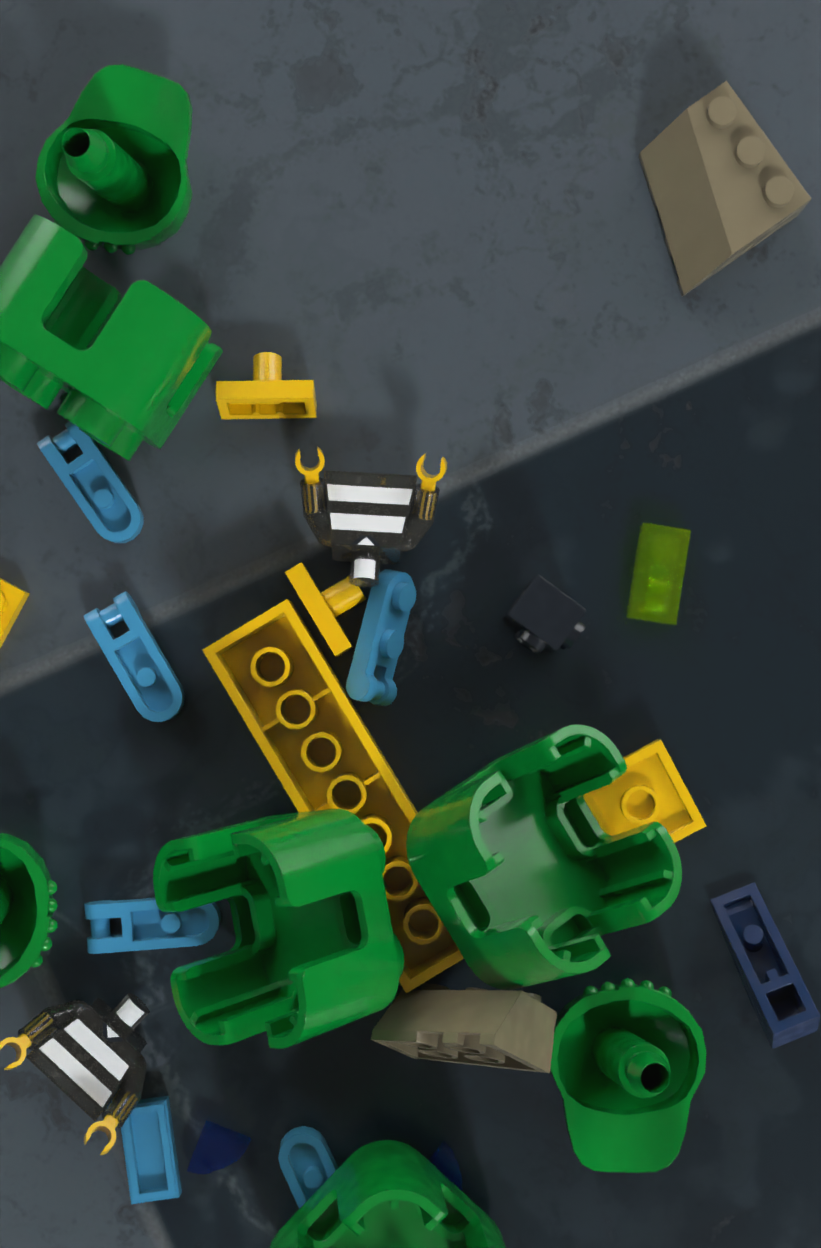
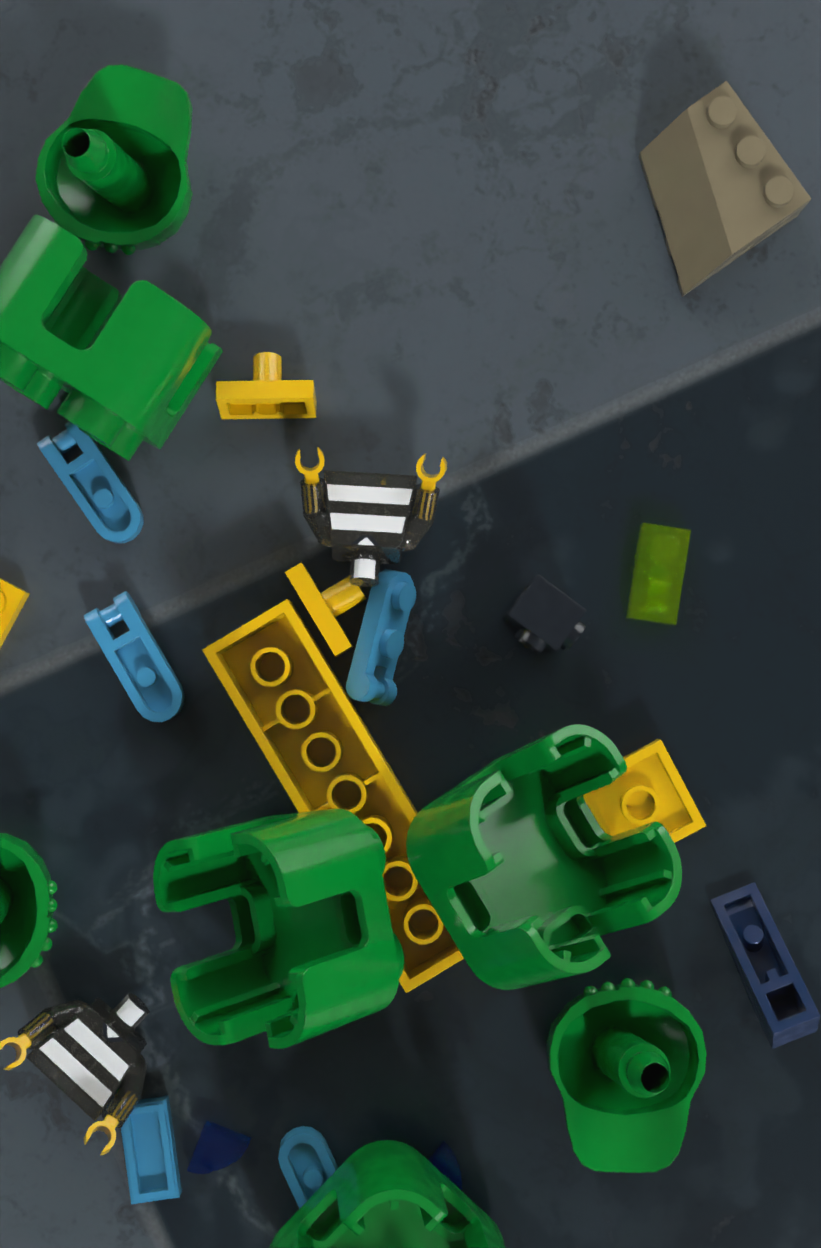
dark azure plate [84,898,222,954] -> none
dark tan wedge [371,983,557,1073] -> none

